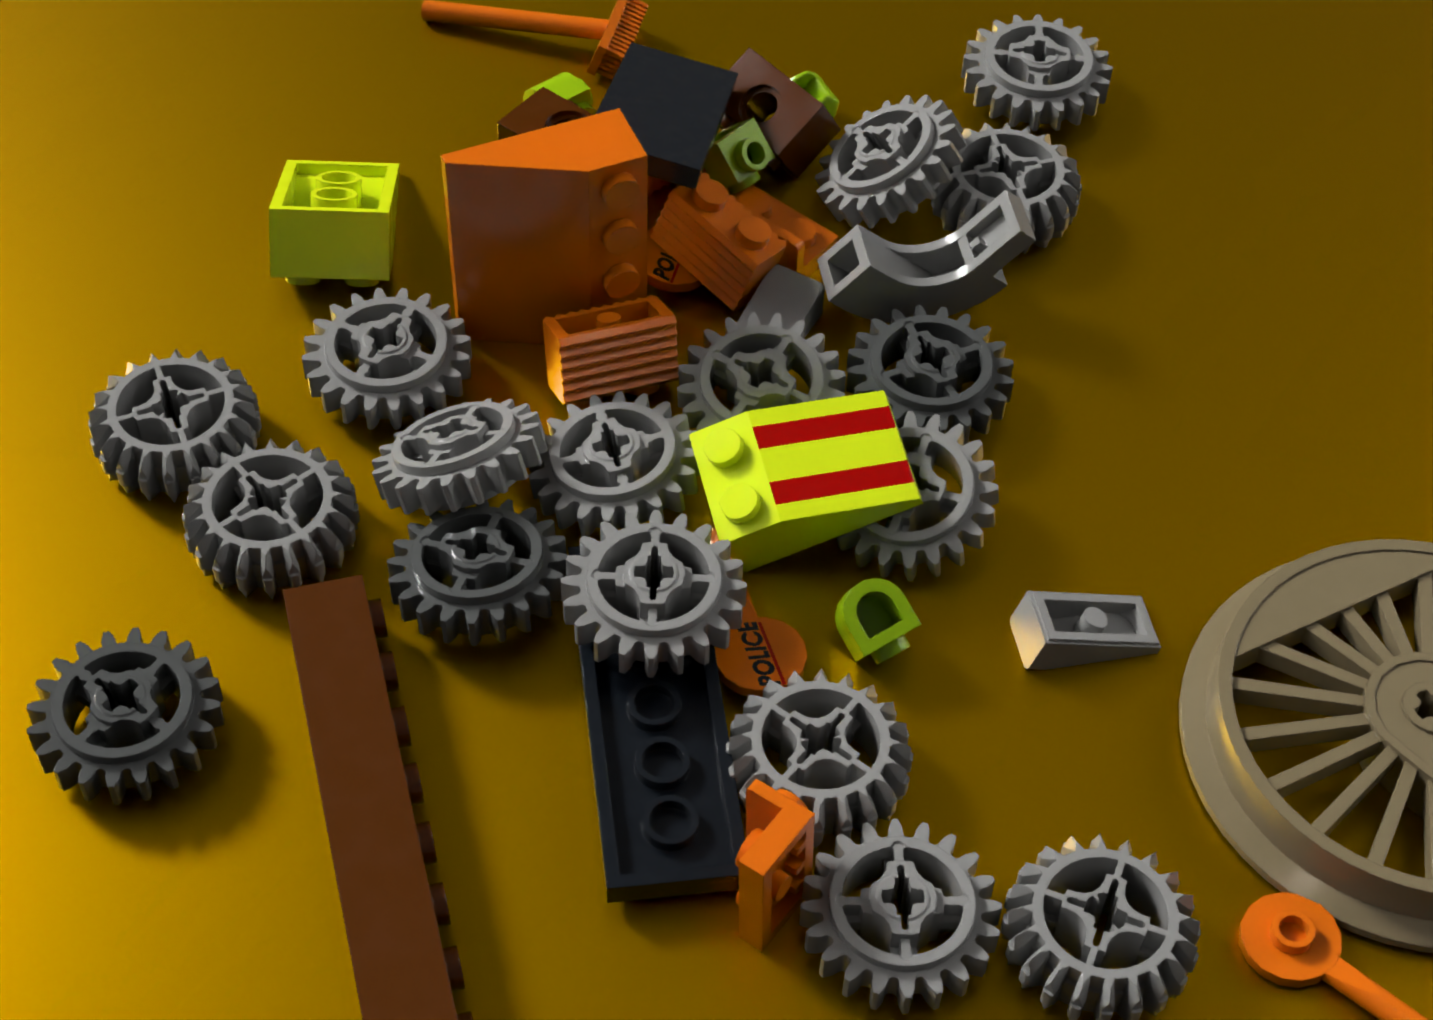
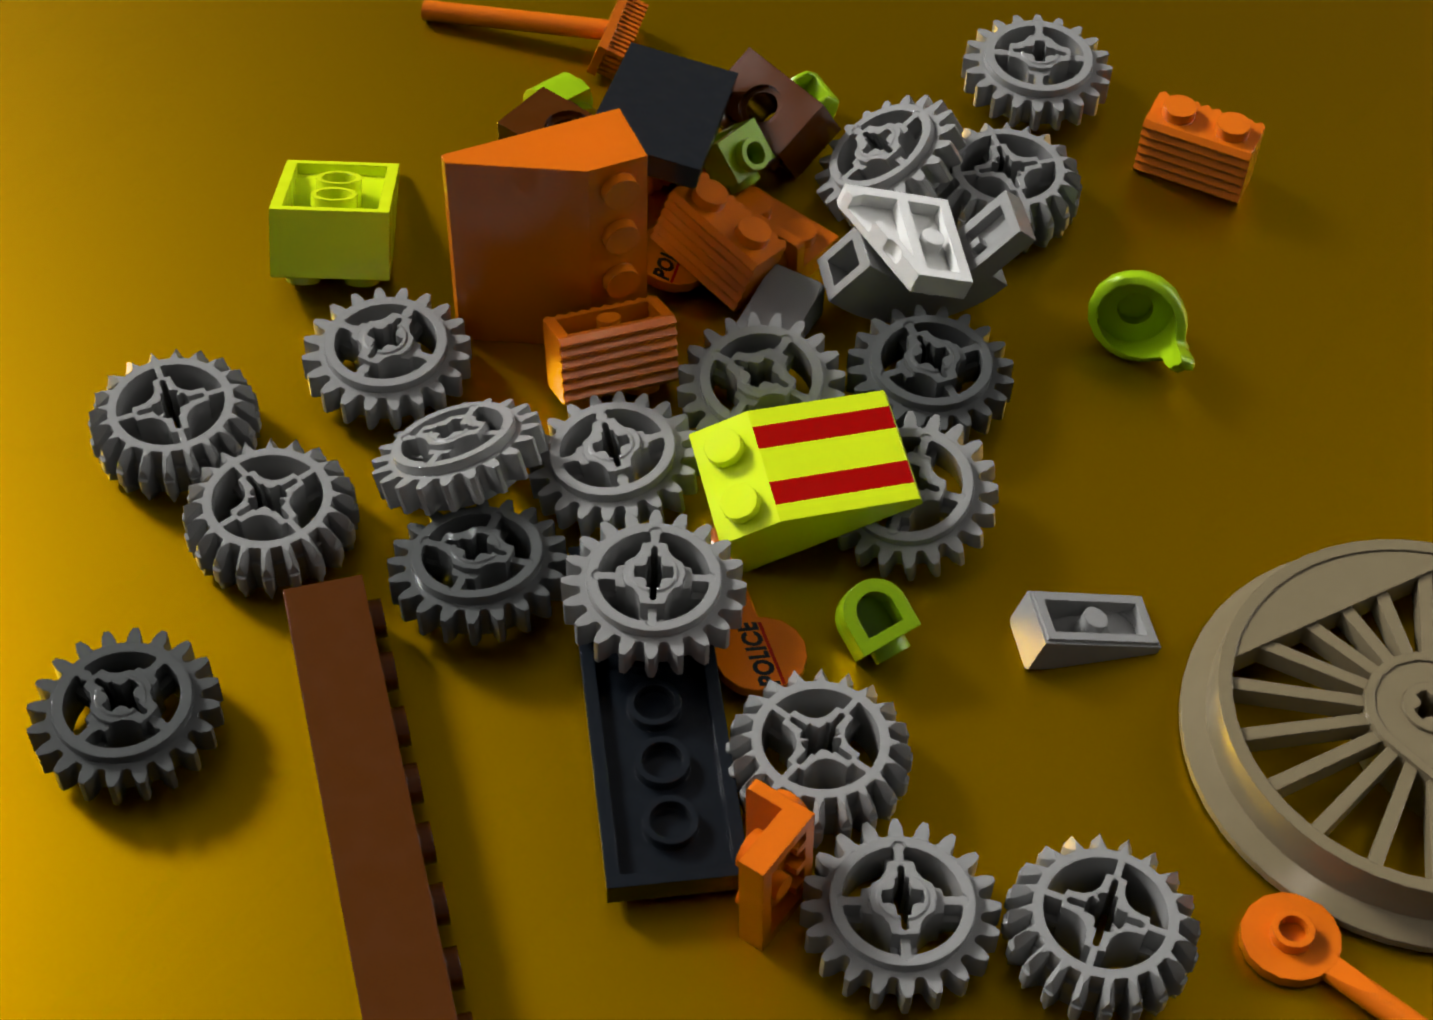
none -> white wing [836,183,973,299]
none -> lime hat [1088,270,1195,373]
none -> orange brick [1133,91,1265,204]

